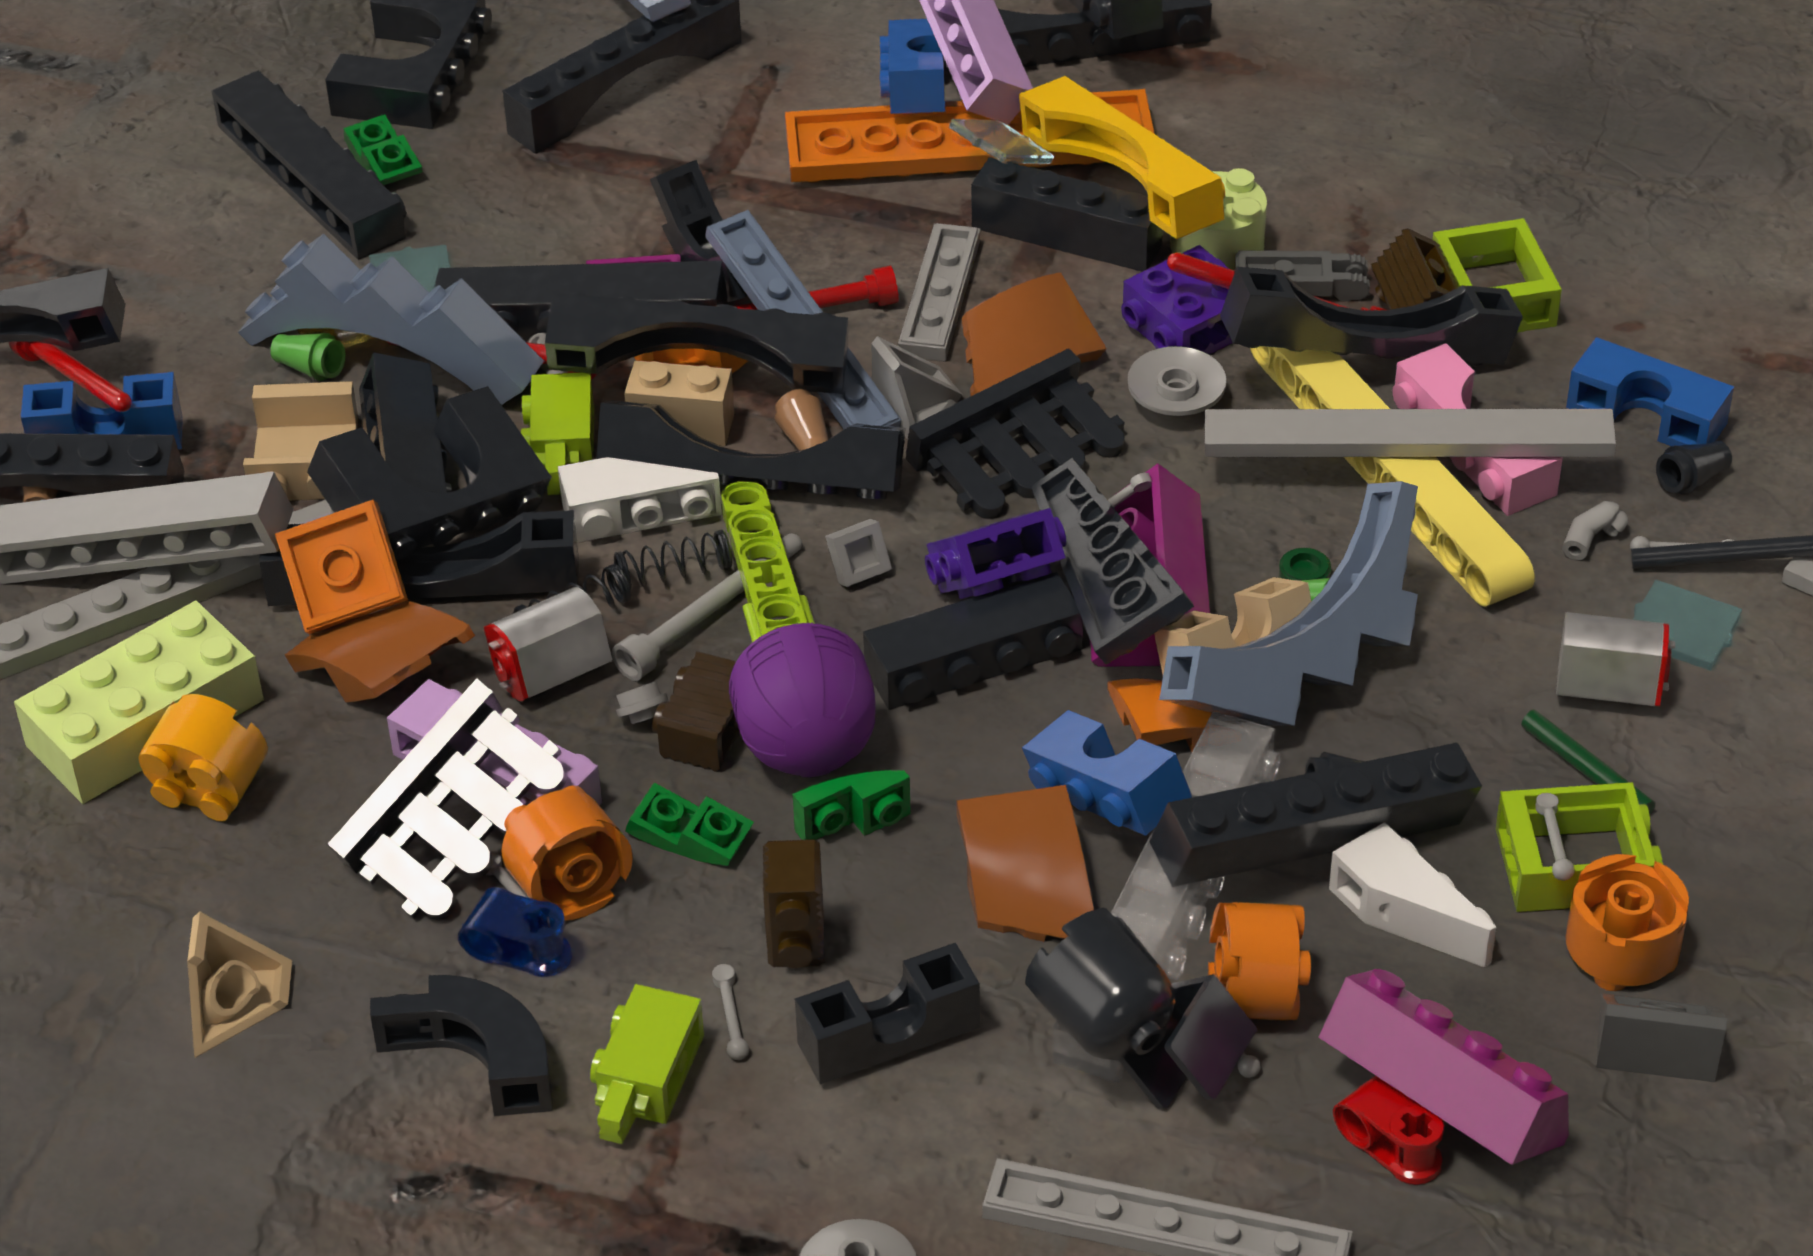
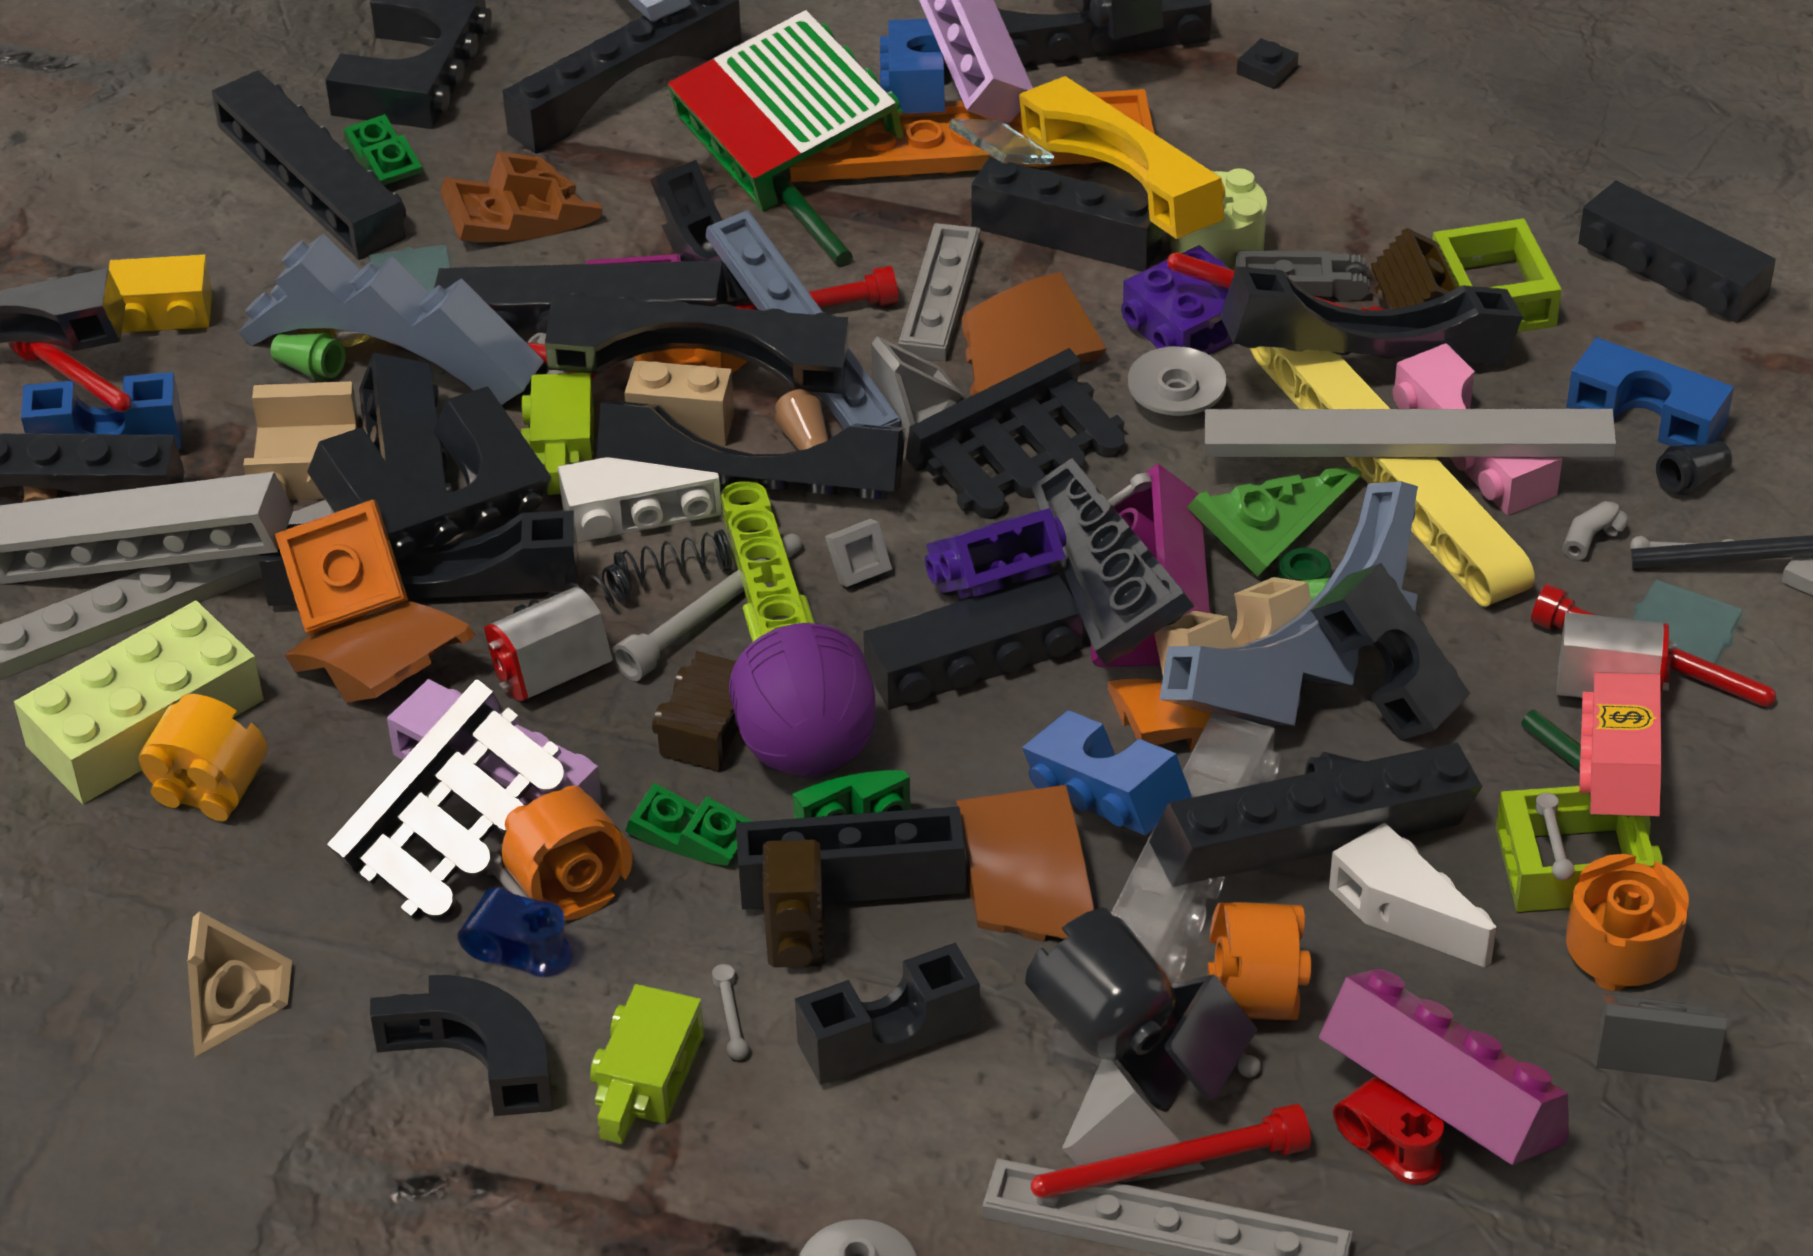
light grey plate [616,682,668,724] -> none
none -> yellow brick [109,254,212,333]
none -> dark orange slope [440,151,603,242]
none -> panel [667,10,903,212]
none -> black brick [736,806,965,910]
none -> dark green bar [772,175,853,267]
none -> red piece [1030,1103,1311,1199]
none -> light grey slope [1062,1059,1205,1183]
none -> bright green wing [1187,466,1362,577]
none -> black plate [1236,38,1299,89]
none -> black arch [1311,563,1471,740]
none -> red piece [1531,584,1776,707]
none -> black brick [1578,180,1776,323]
none -> coral brick [1579,672,1661,816]

